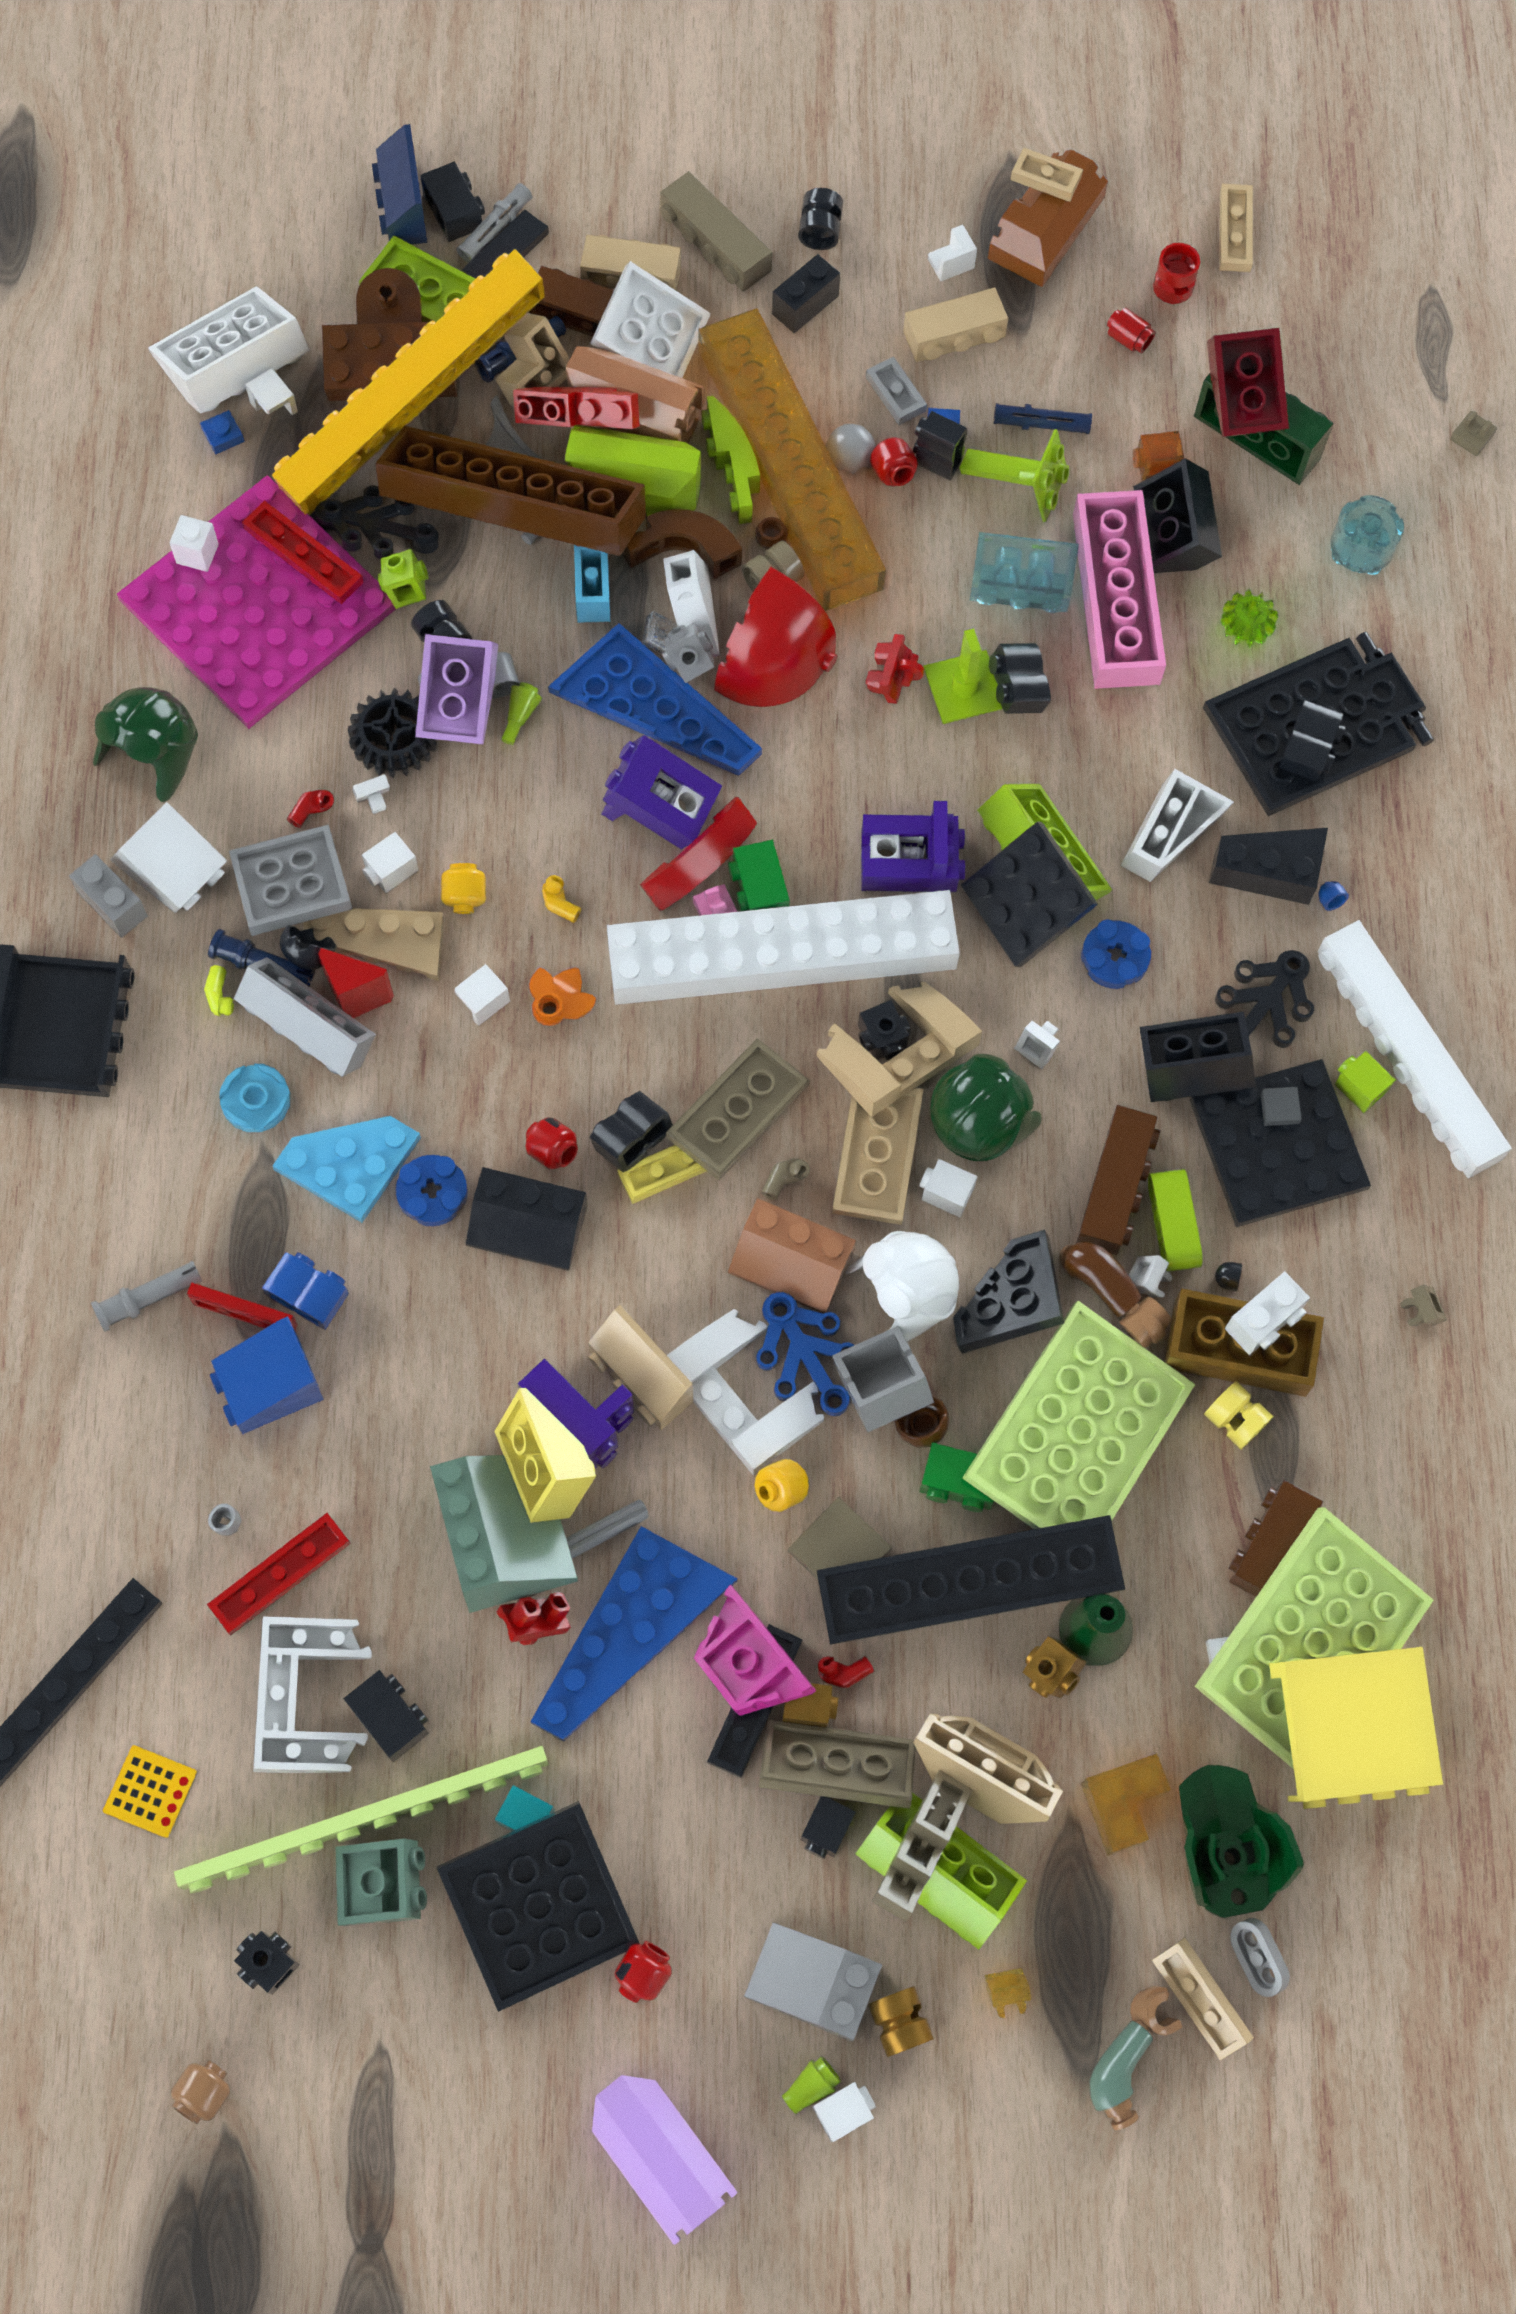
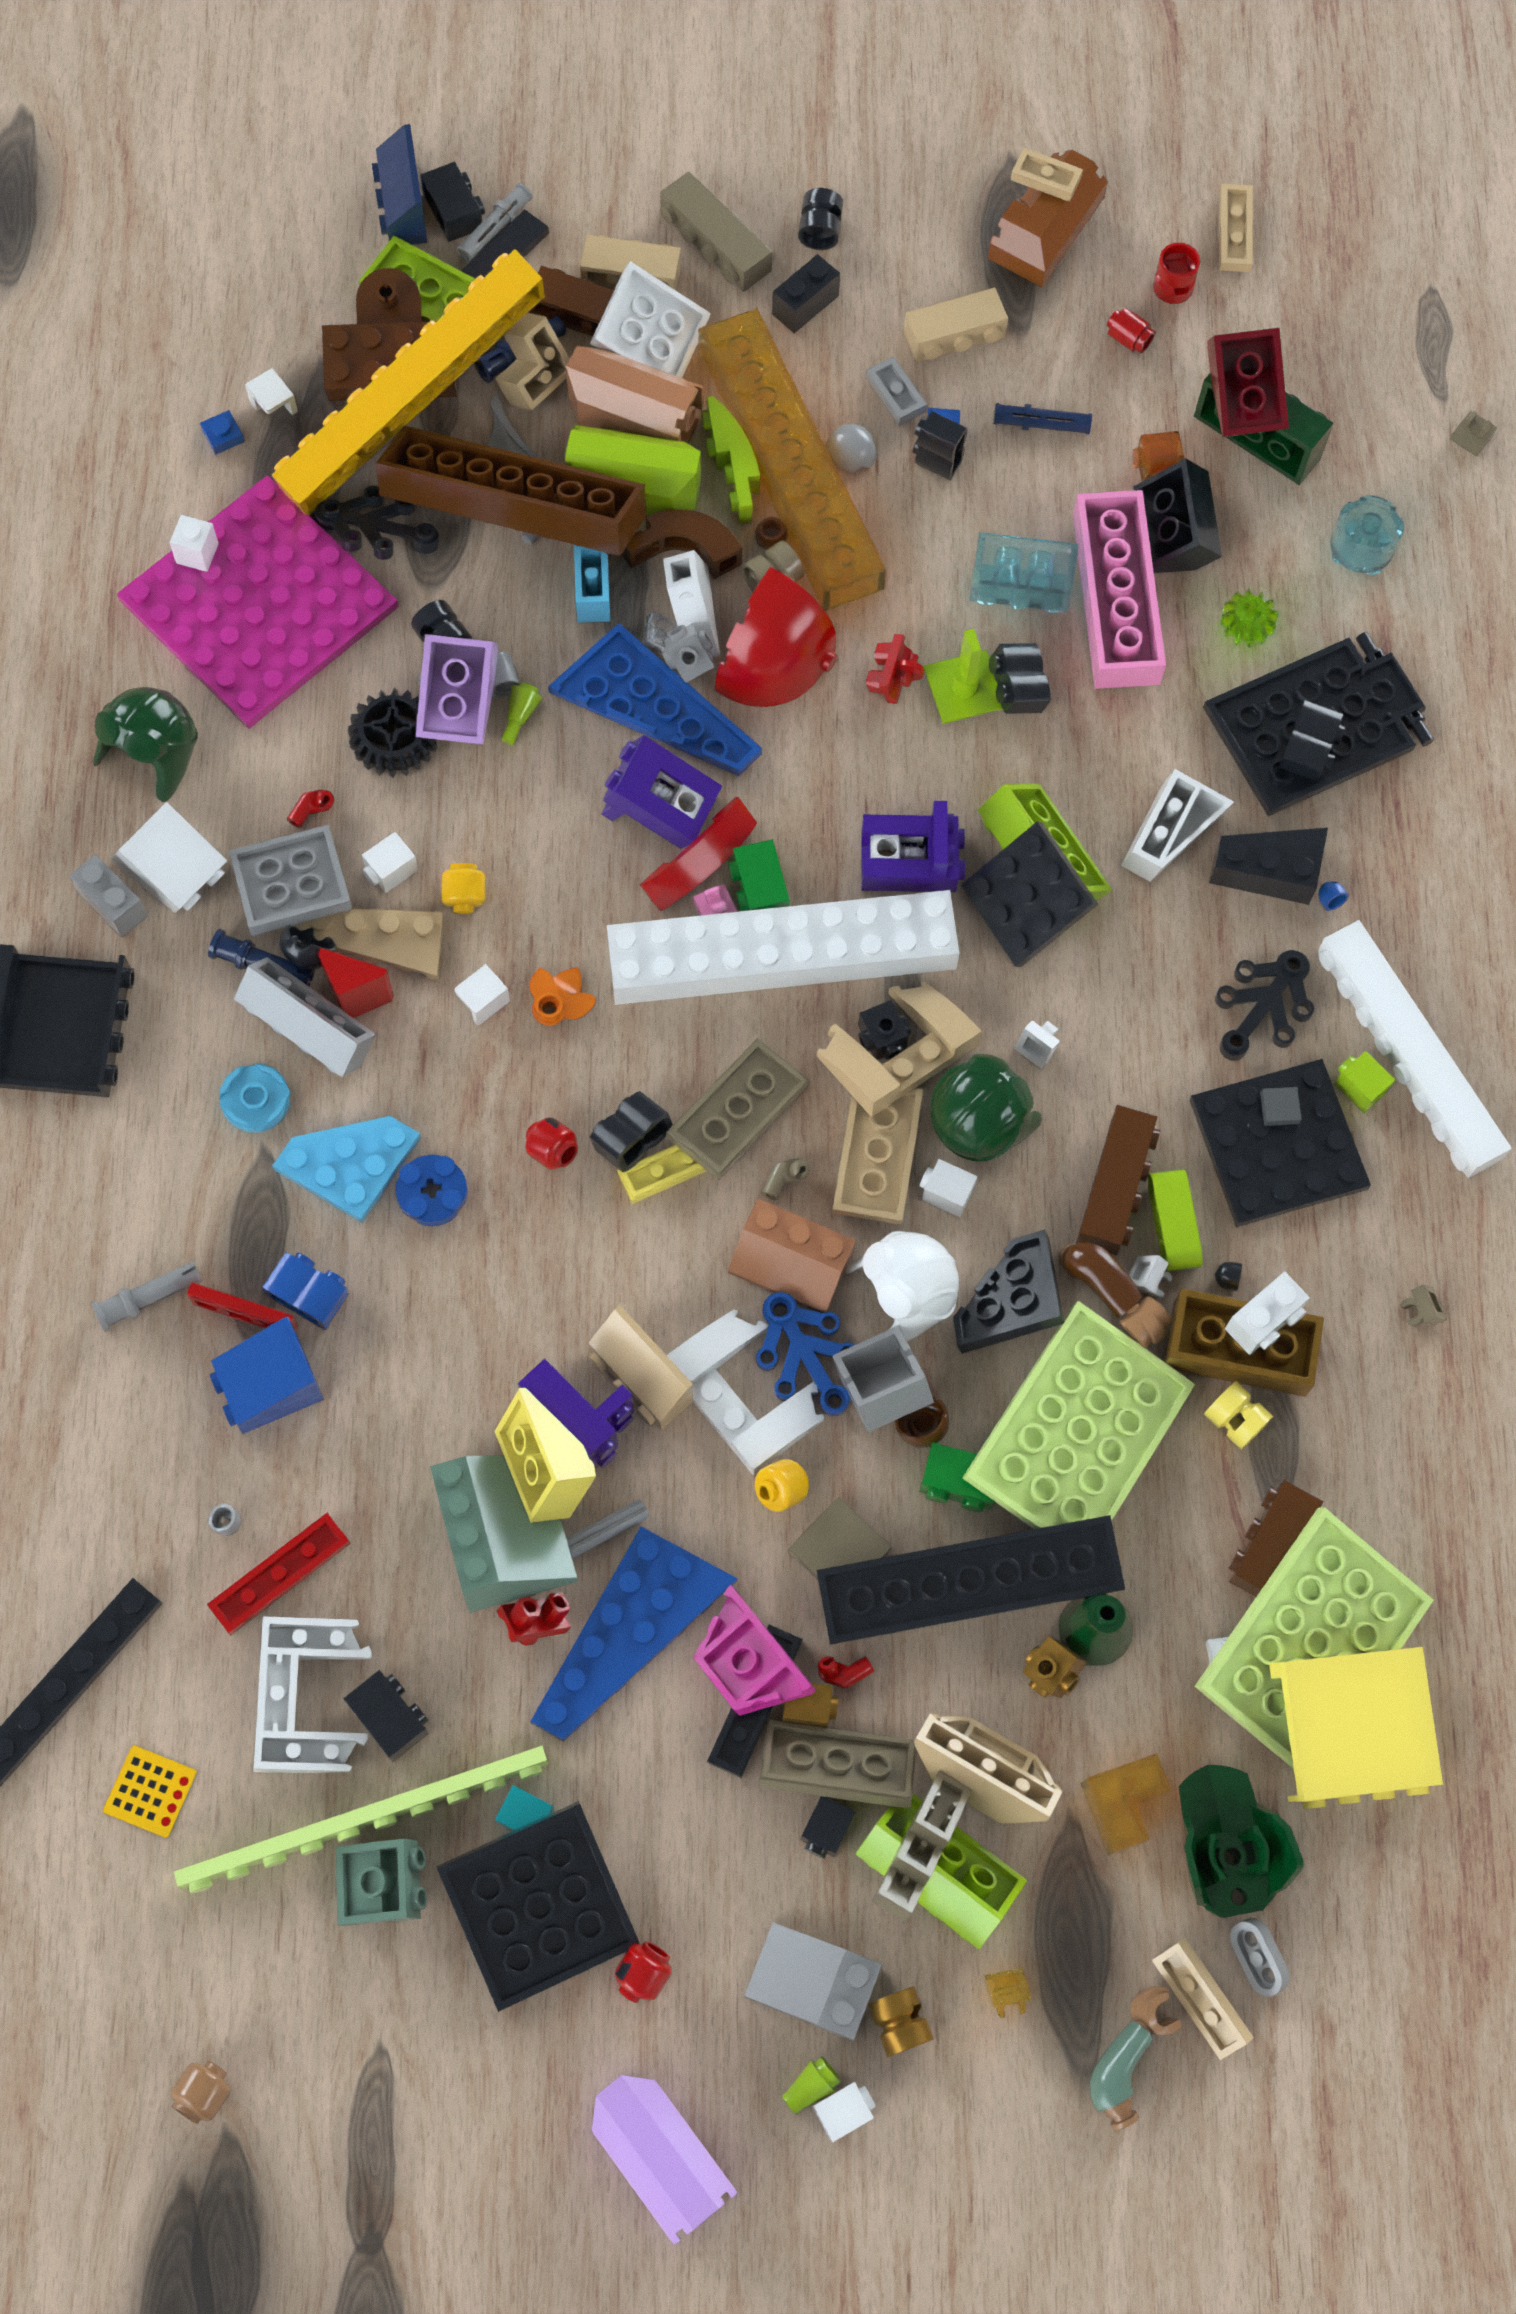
white slope [148,286,310,414] -> none
neon yellow arm [204,965,234,1017] -> none
black brick [234,1931,300,1995] -> none
red plate [242,500,364,605] -> none
white tile [353,774,390,814] -> none
lime brick [378,549,429,609] -> none
black slope [466,1167,588,1271] -> none
red slope [513,387,640,429] -> none
yellow arm [542,875,581,923] -> none
red head [870,437,918,487] -> none
white panel [928,225,977,281] -> none
lime piece [959,429,1069,522] -> none
blue plate [1081,919,1151,989] -> none
black slope [1140,1011,1256,1102] -> none

